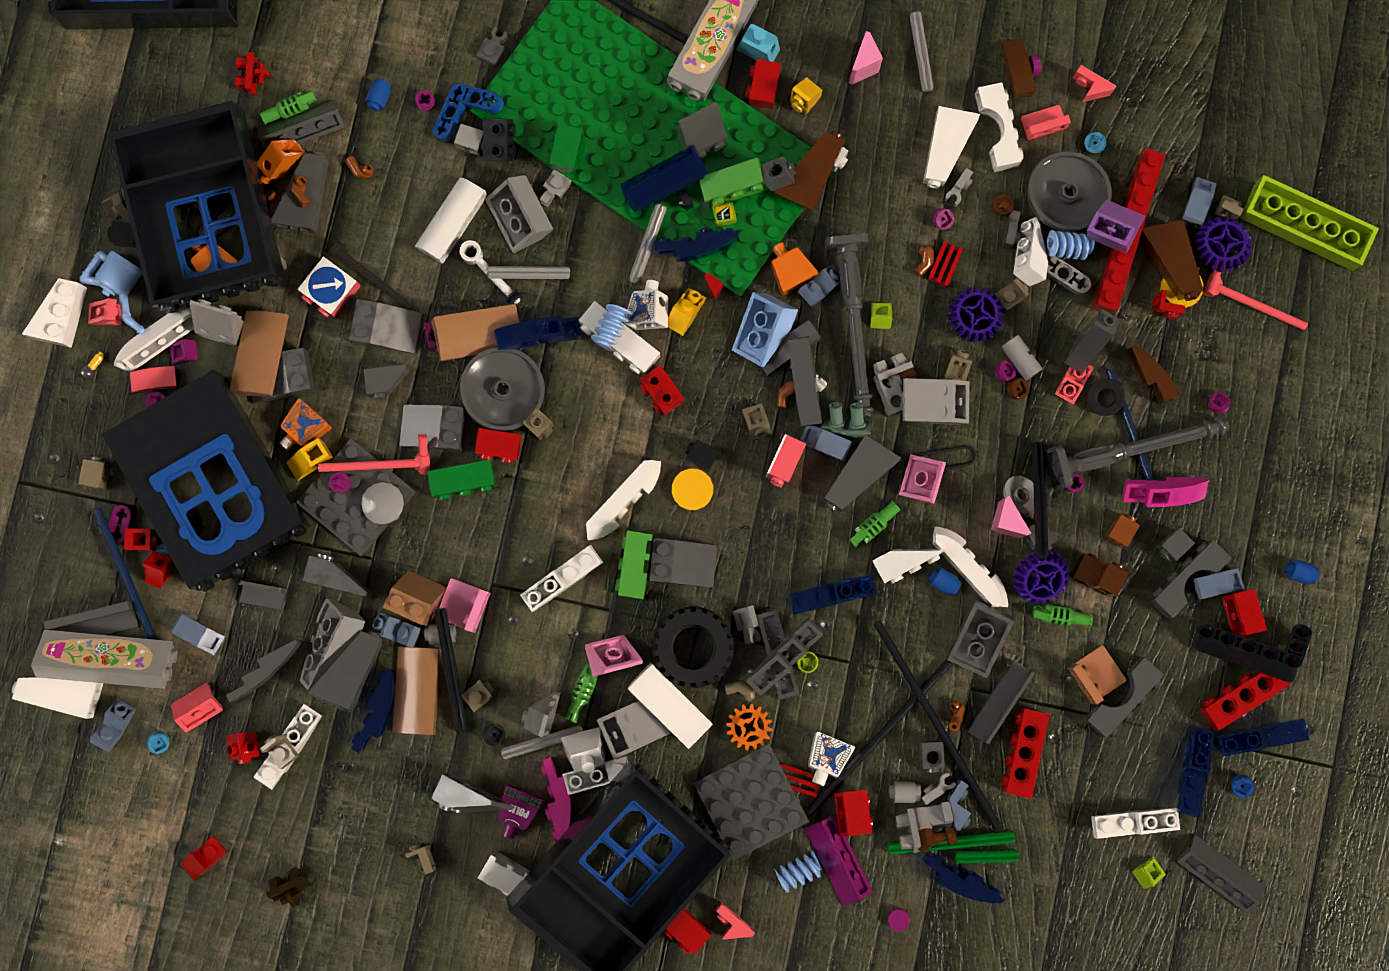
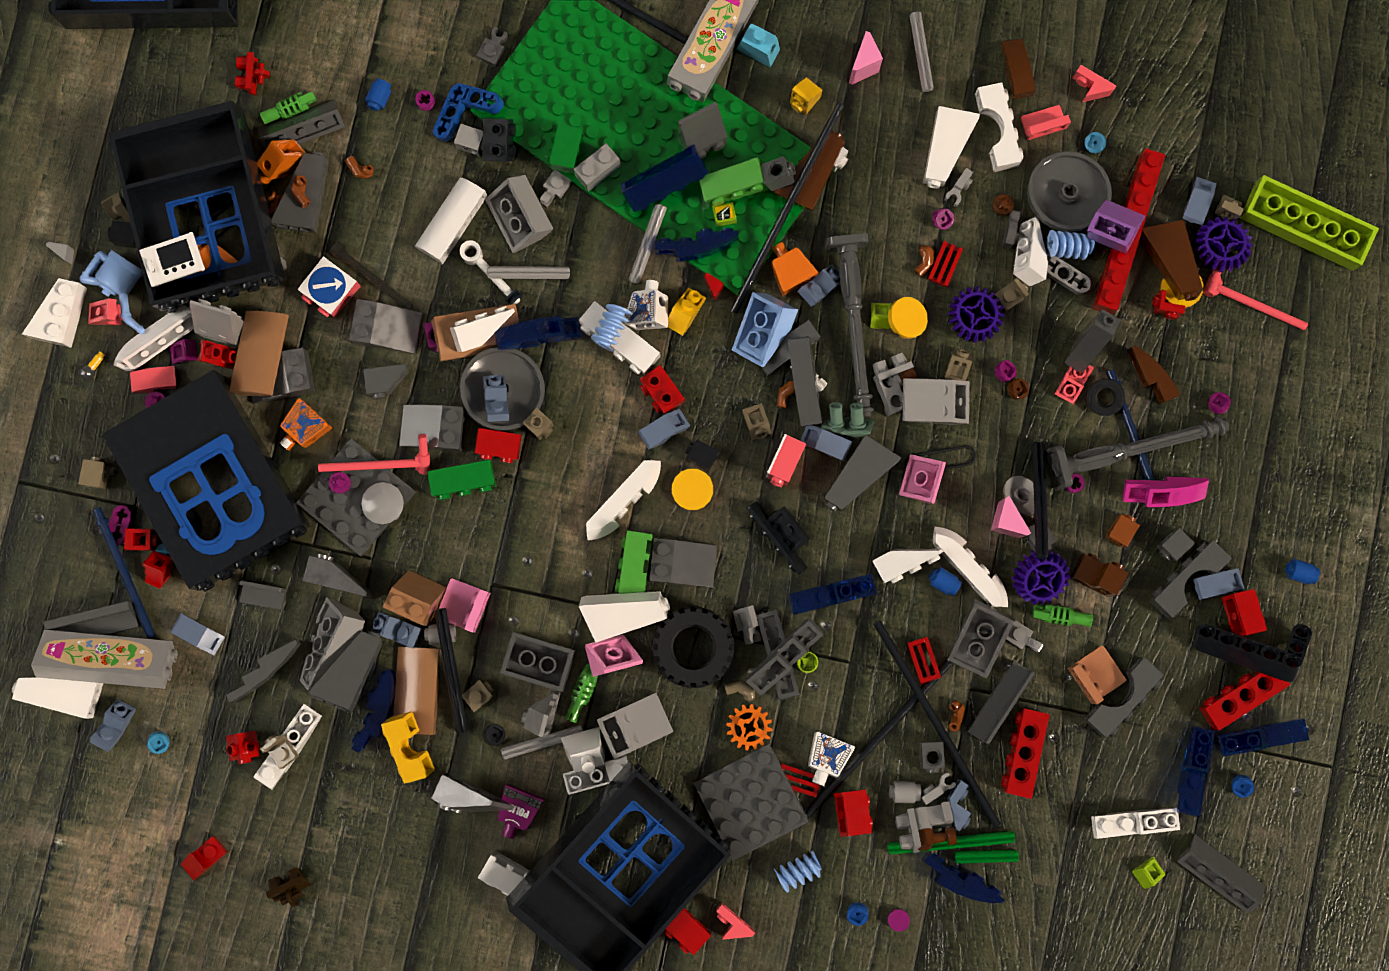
coral panel [171,683,223,733] -> none
yellow slope [287,438,334,481] -> none
dark tan bracket [405,843,437,874] -> none
white slope [520,545,603,612] -> none
dark pink slope [541,756,572,842] -> none
white brick [628,662,713,749] -> none
black tile [676,189,694,211] -> none
red brick [746,59,781,109] -> none
magenta panel [805,814,873,906] -> none
bright green hinge [850,501,900,548] -> none
light grey pin [1001,335,1043,381] -> none
magenta tile [1028,55,1041,76] -> none
none -> light grey slope [46,242,74,264]
none -> white container [139,232,205,287]
none -> red hips [197,340,237,369]
none -> yellow arch [381,711,435,784]
none -> white slope [450,306,515,352]
none -> sand blue slope [483,375,509,422]
none -> dark grey brick [500,632,576,692]
none -> light grey brick [574,143,620,192]
none -> white slope [579,591,670,642]
none -> sand blue slope [638,409,690,450]
none -> black piece [730,102,845,314]
none -> black bracket [747,502,810,575]
none -> blue tile [847,902,869,926]
none -> yellow tile [888,297,928,339]
none -> red tile [907,637,941,684]
none -> light grey plate [1006,620,1043,653]

